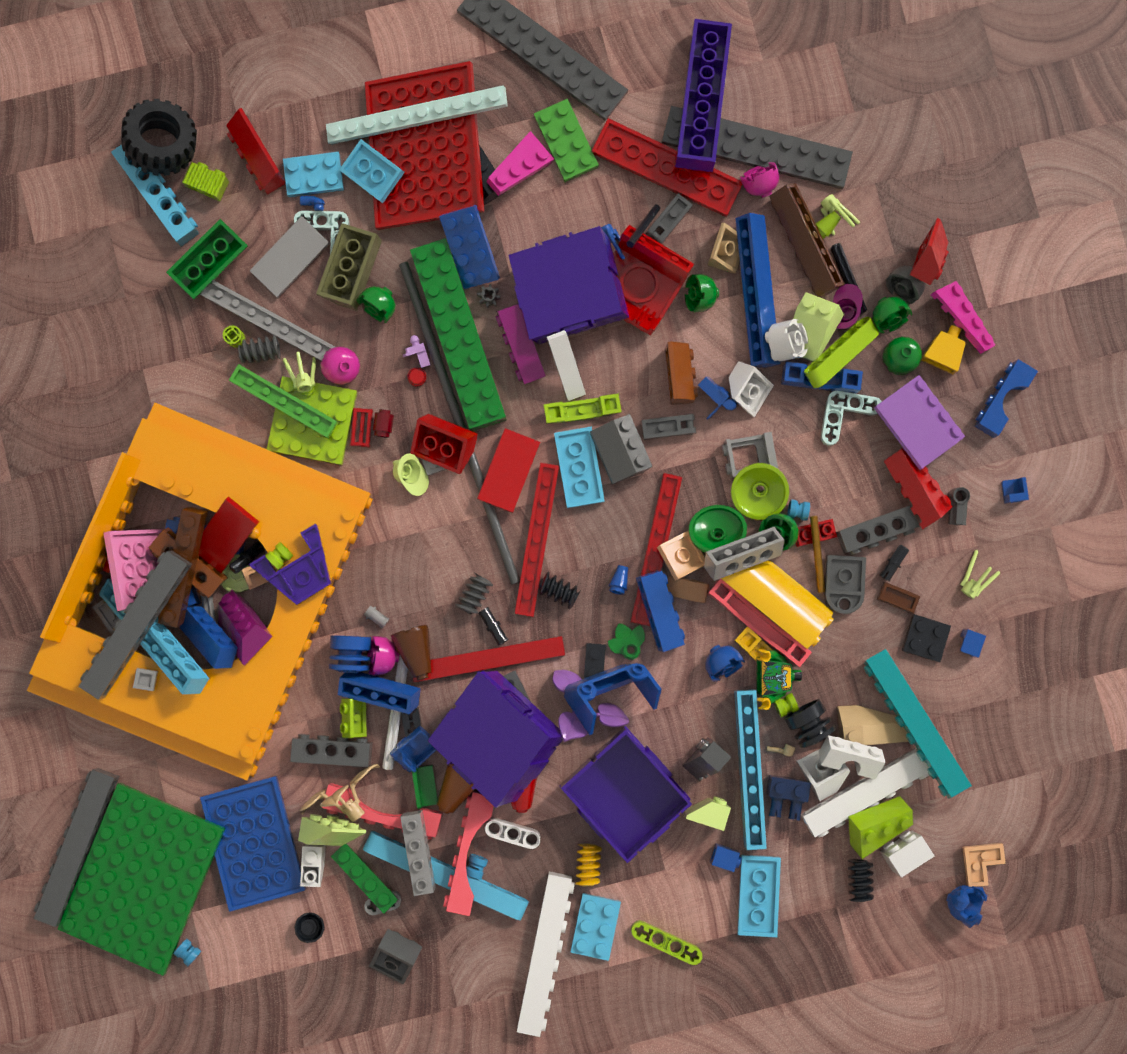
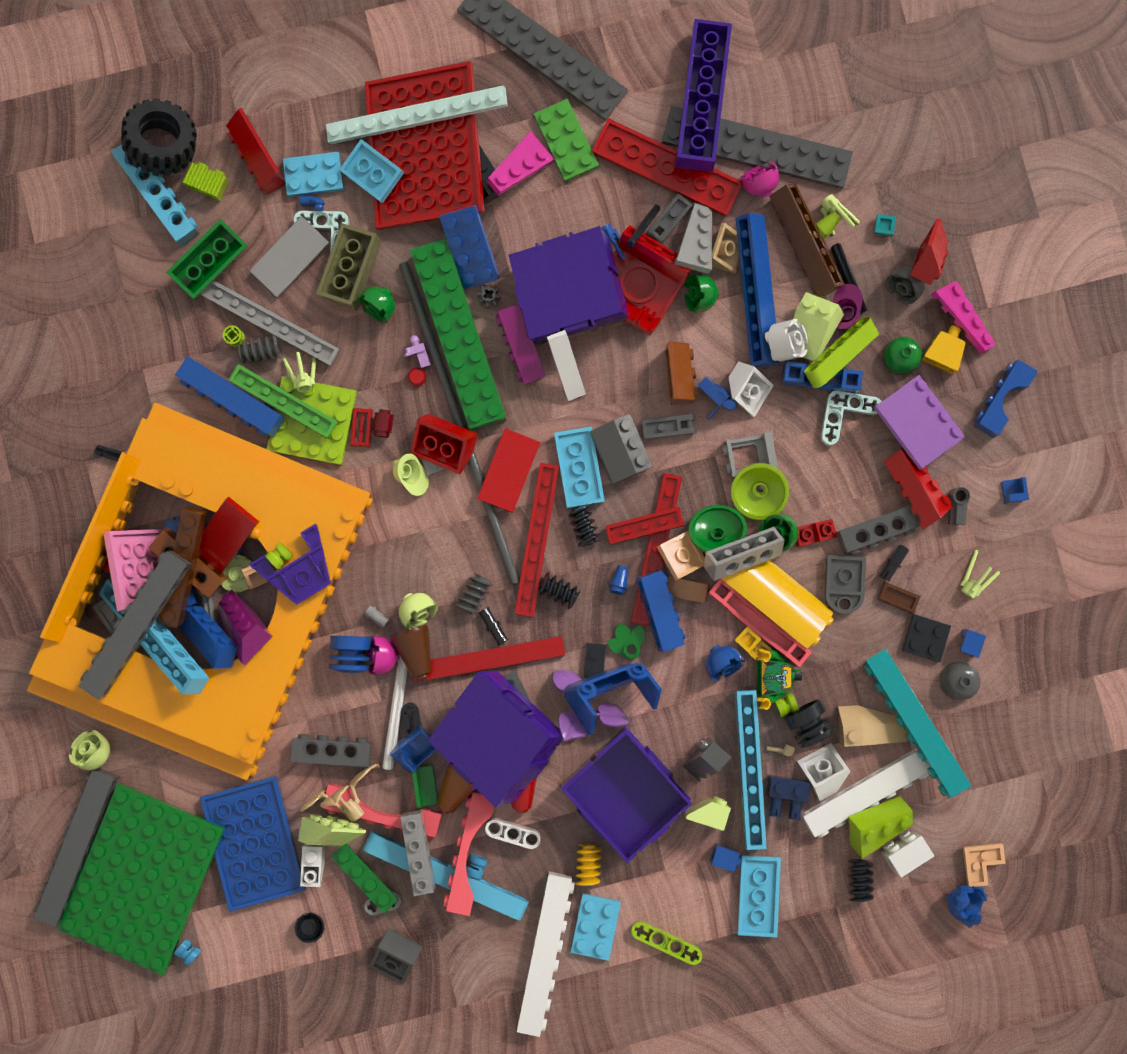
light grey plate [133,668,158,691] -> none
black axle [229,543,264,574] -> none
dark pink cylinder [320,346,360,385] -> none
blue brick [338,672,421,714] -> none
lime bracket [340,698,367,738] -> none
lime slope [543,393,622,424] -> none
dark azure wheel [787,499,810,521] -> none
pearl gold bar [810,516,825,593] -> none
white arch [819,735,885,779] -> none
green cylinder [872,297,912,333] -> none
none -> yellowish green cylinder [69,730,110,770]
none -> black axle [94,445,127,461]
none -> blue brick [175,356,286,438]
none -> yellowish green cylinder [399,593,438,630]
none -> black piece [568,504,600,547]
none -> red plate [605,506,685,545]
none -> light grey wing [674,203,712,274]
none -> teal plate [873,214,896,237]
none -> dark grey cylinder [940,662,981,701]

